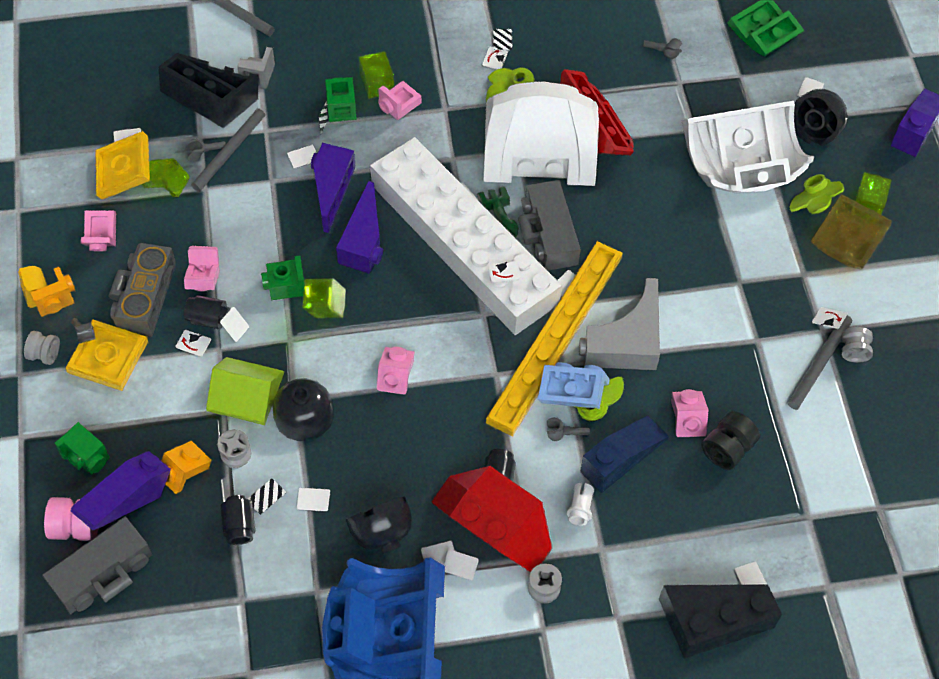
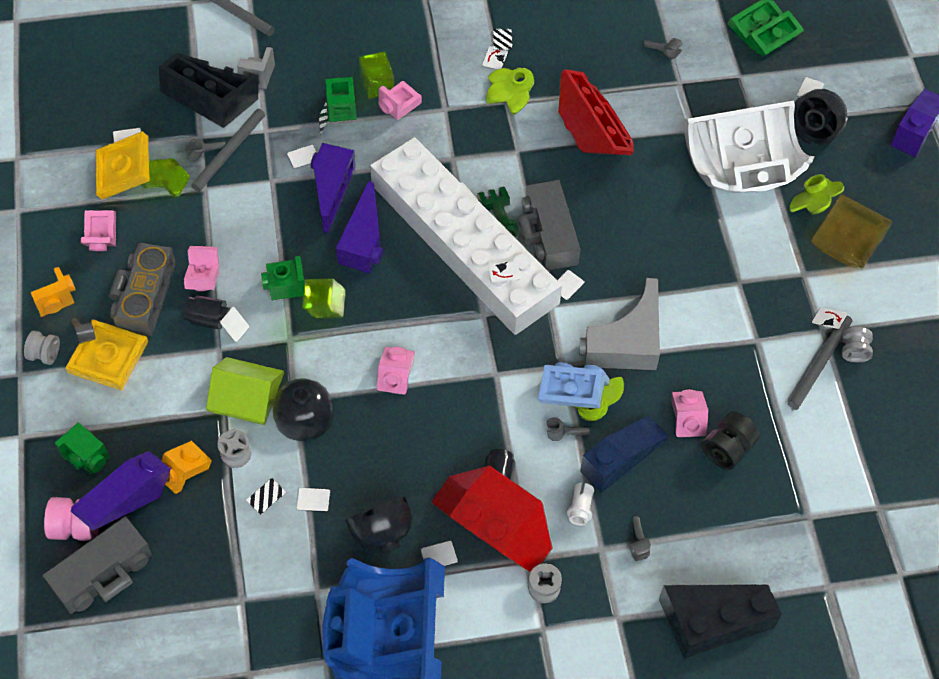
yellow brick [18,266,48,308] -> none
white sticker [175,330,211,357] -> none
black brick [220,495,256,545] -> none
white sticker [444,550,479,580] -> none
white piece [484,82,599,186] -> none
yellow tile [486,241,623,437] -> none
white sticker [734,562,767,585] -> none
clear neon green brick [850,172,892,222] -> none
none -> dark grey hand [629,516,651,561]

